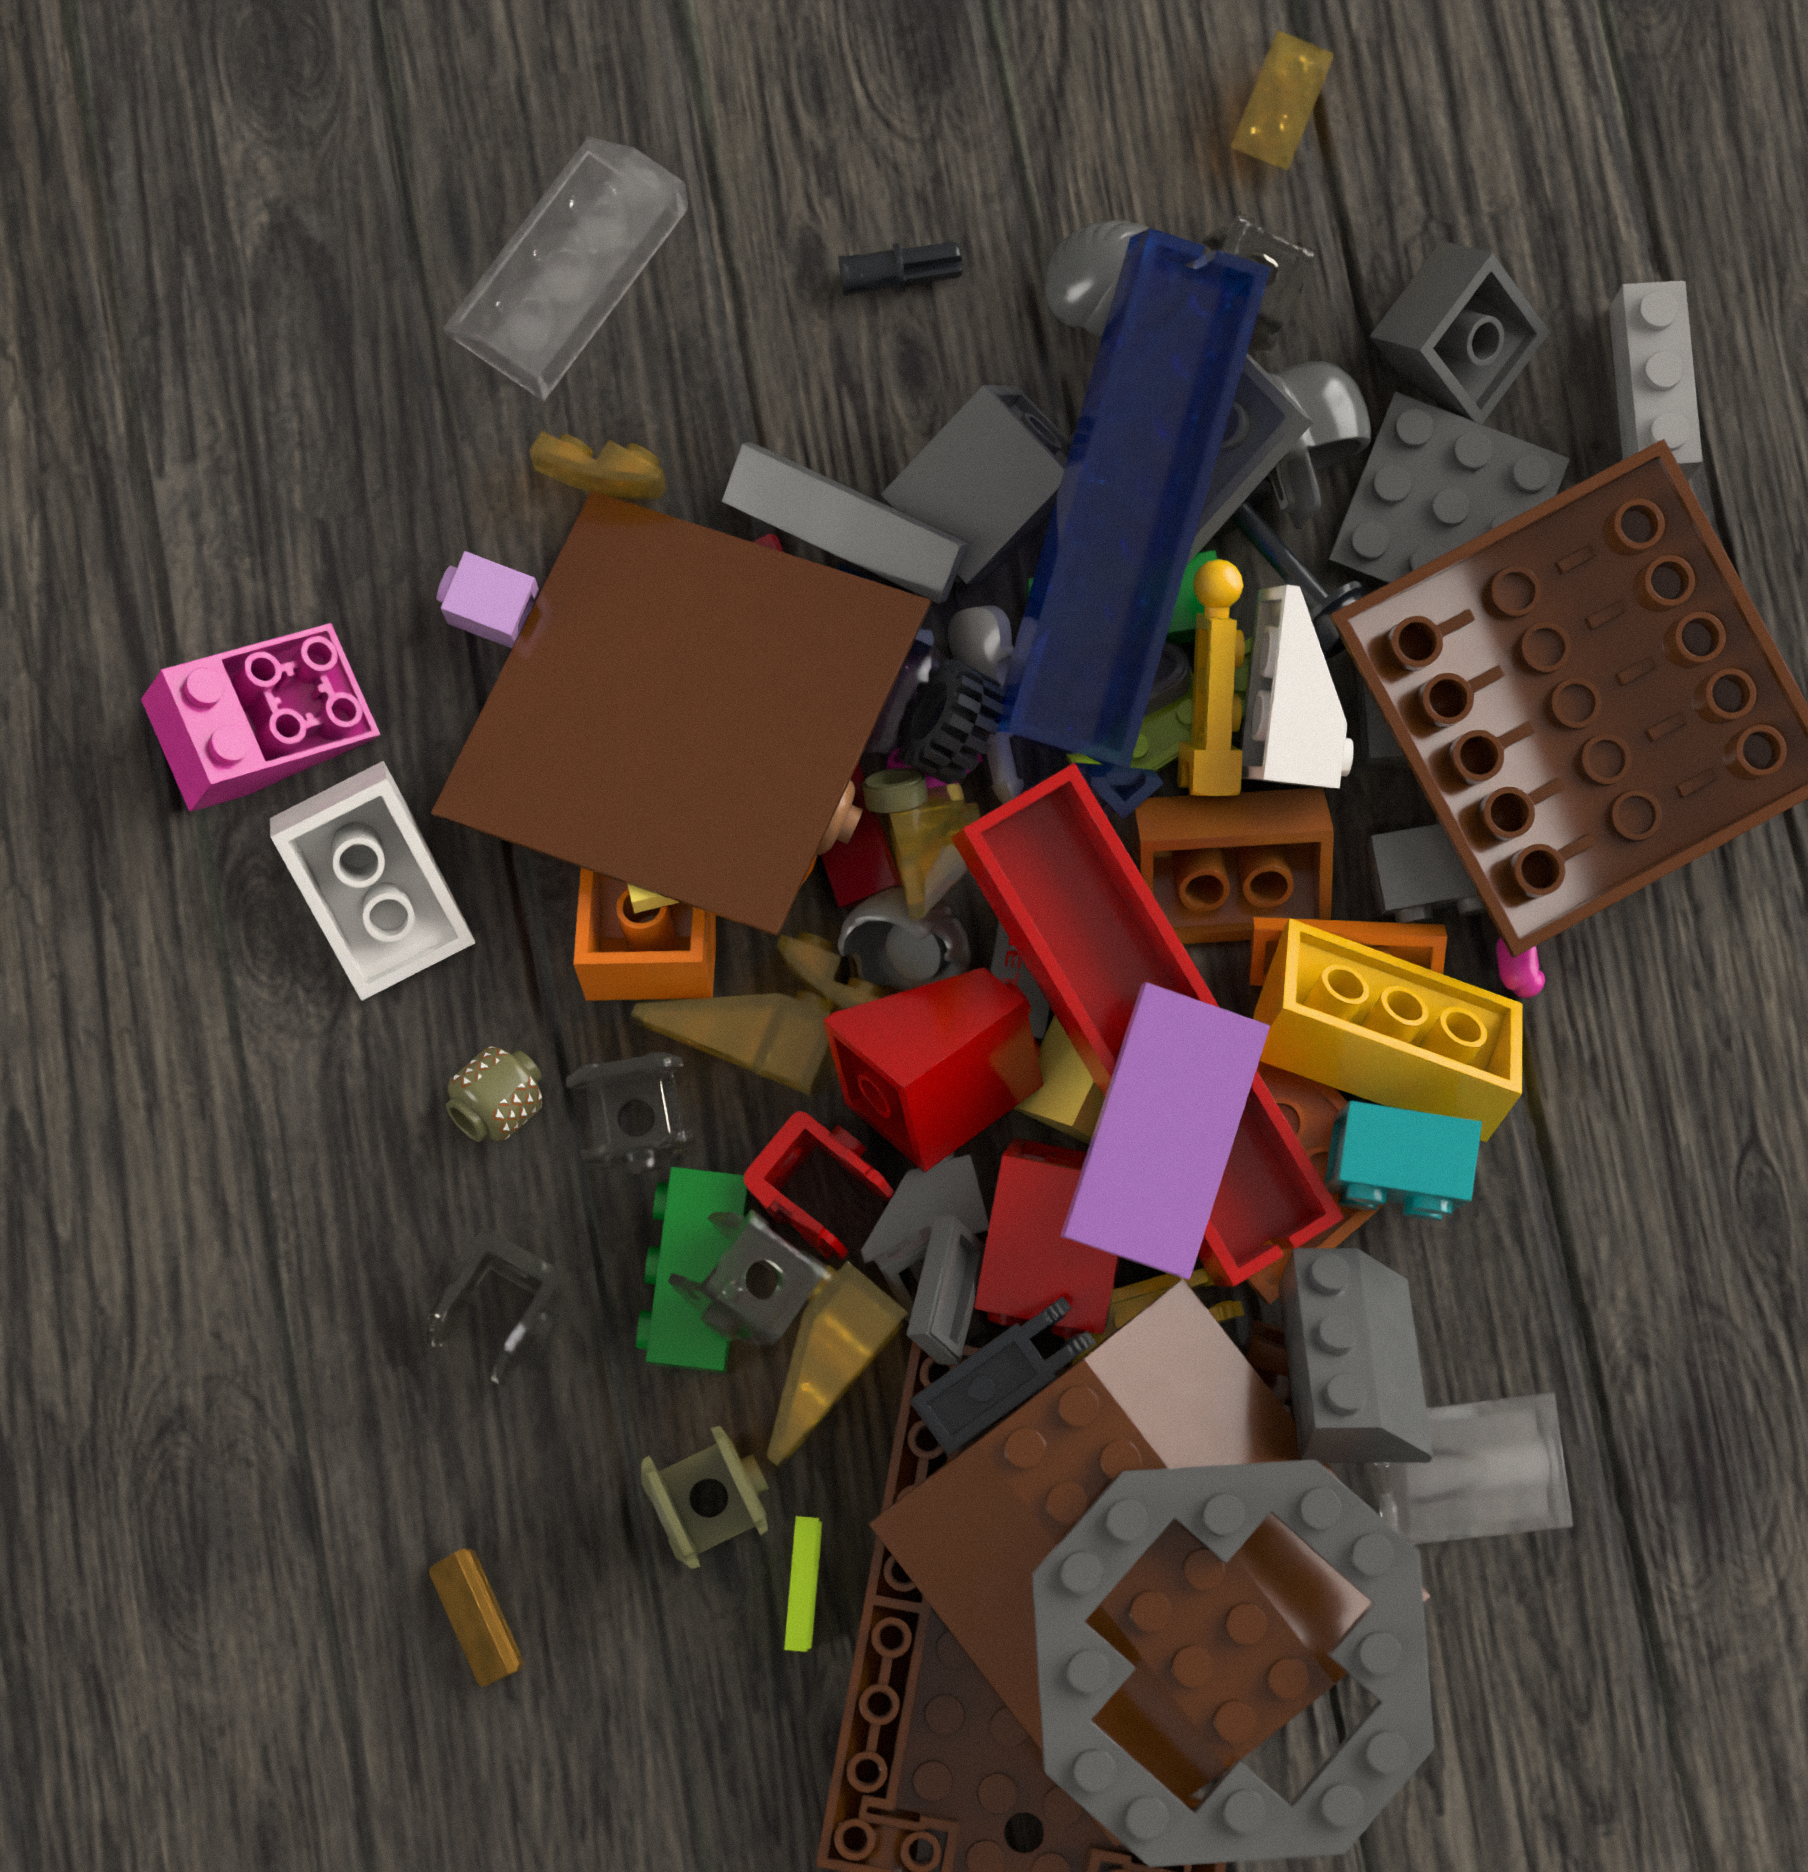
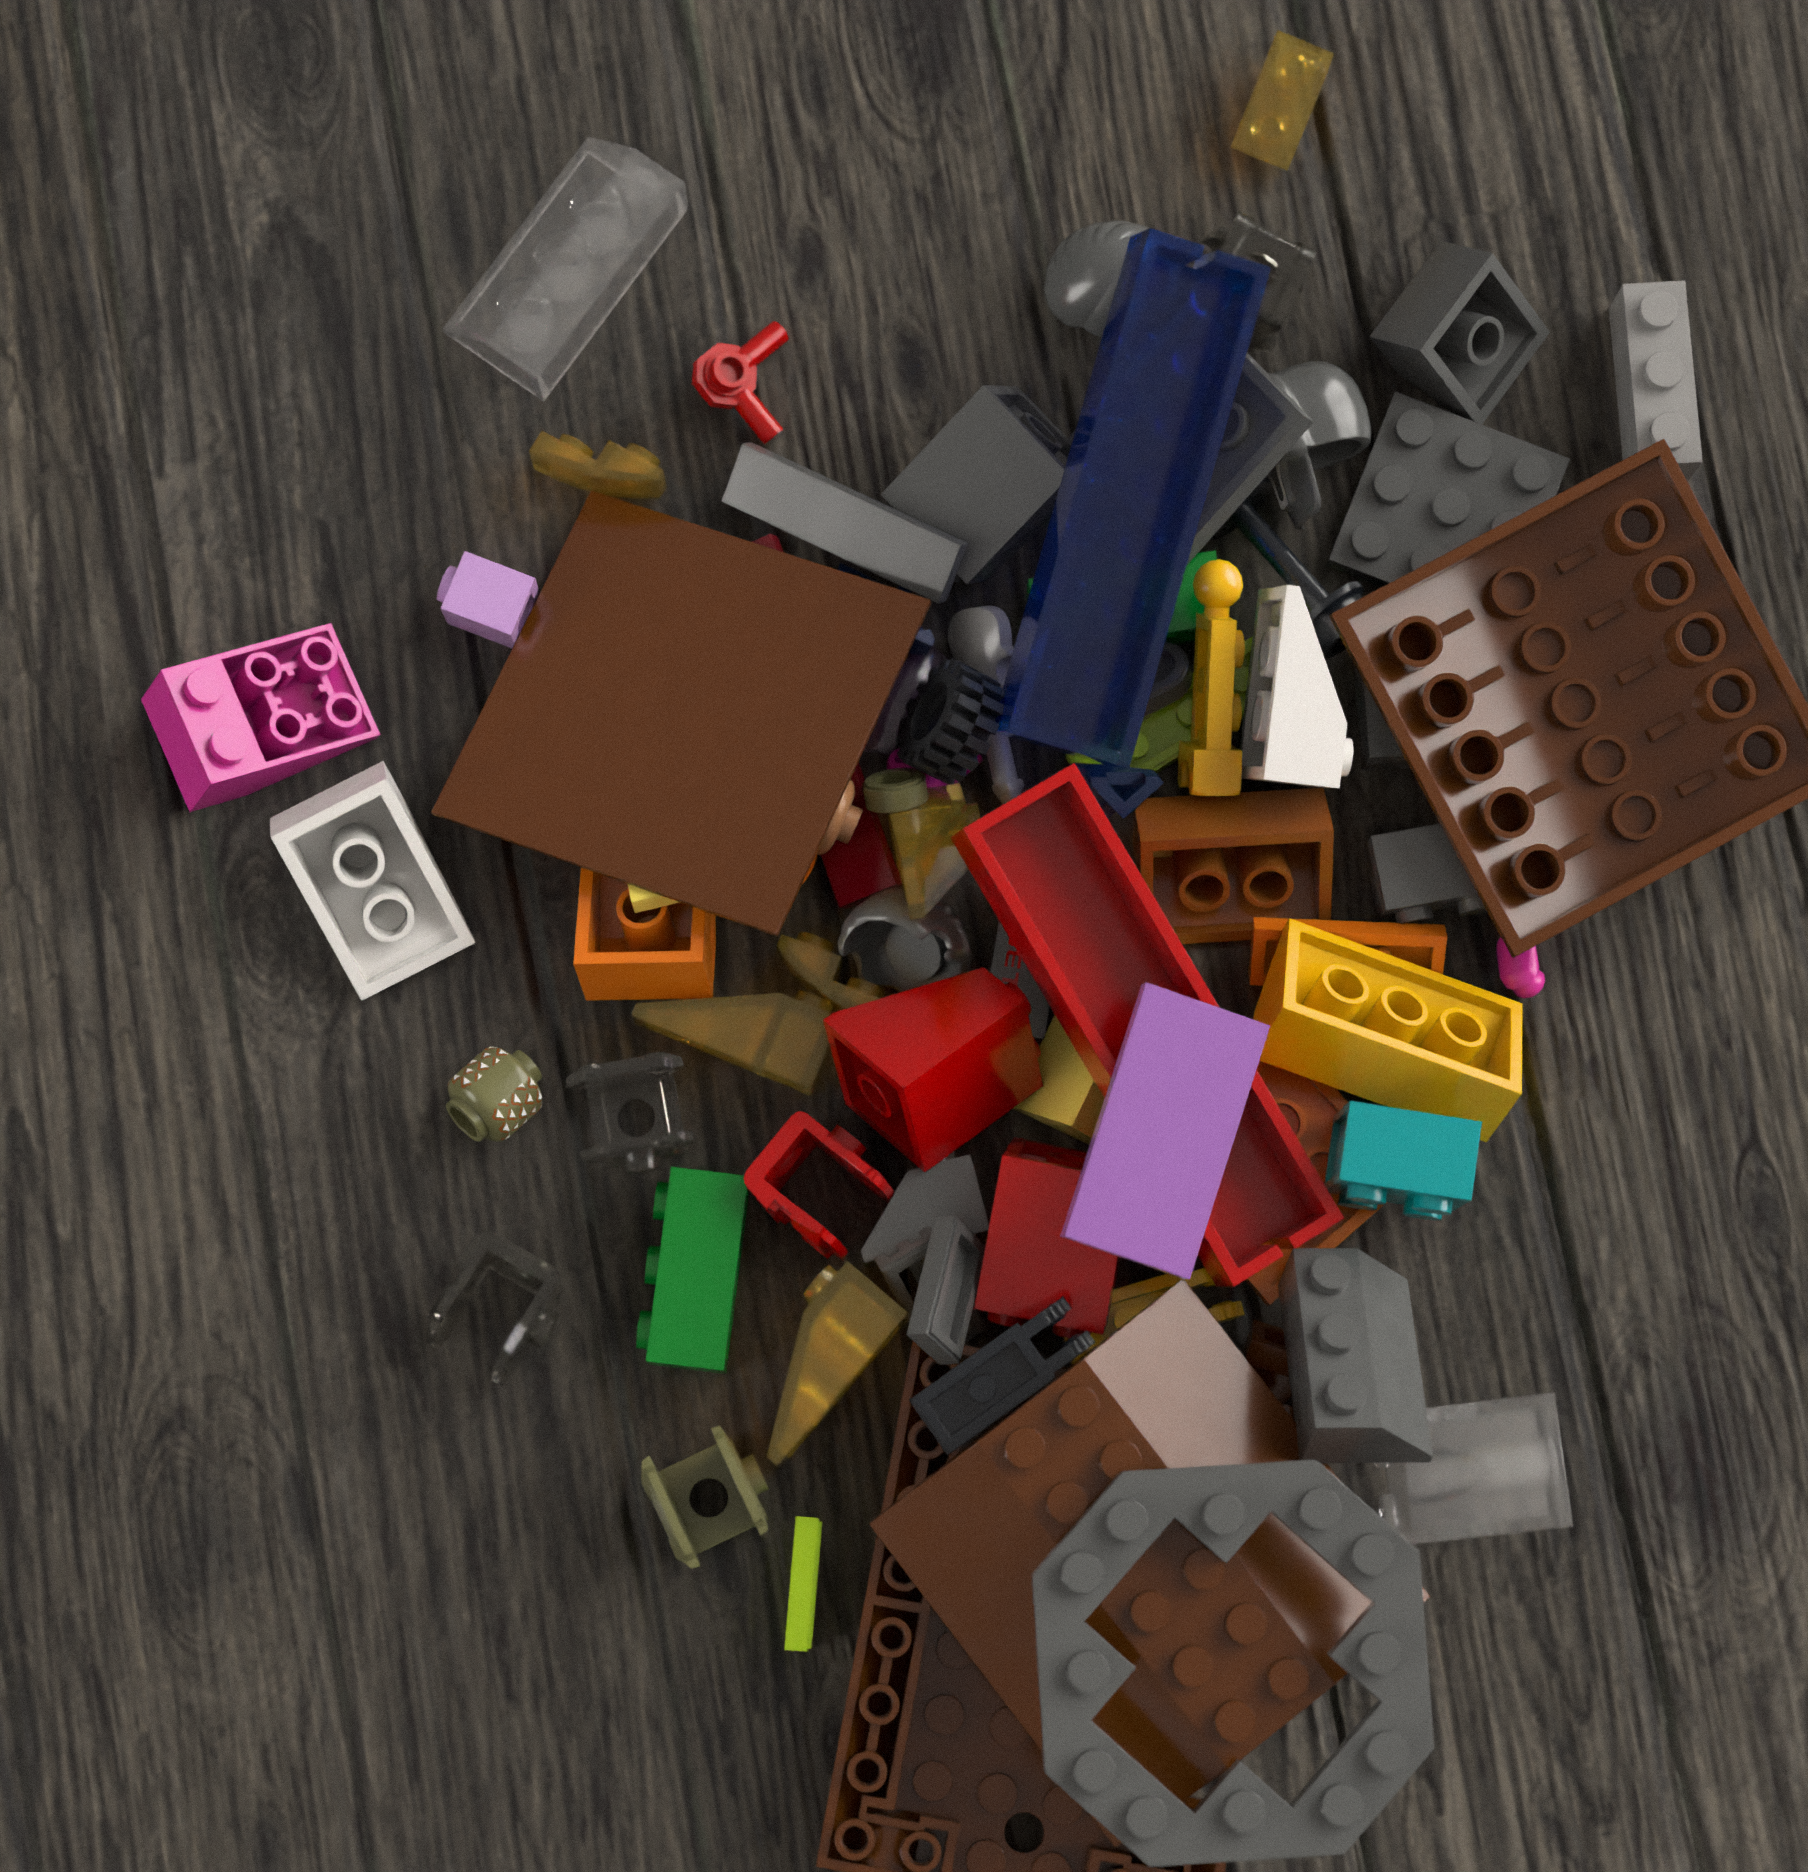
pearl gold slope [429,1548,525,1687] -> none
clear smoke piece [668,1210,826,1348] -> none
black axle [838,242,963,296] -> none
none -> red piece [692,321,789,445]

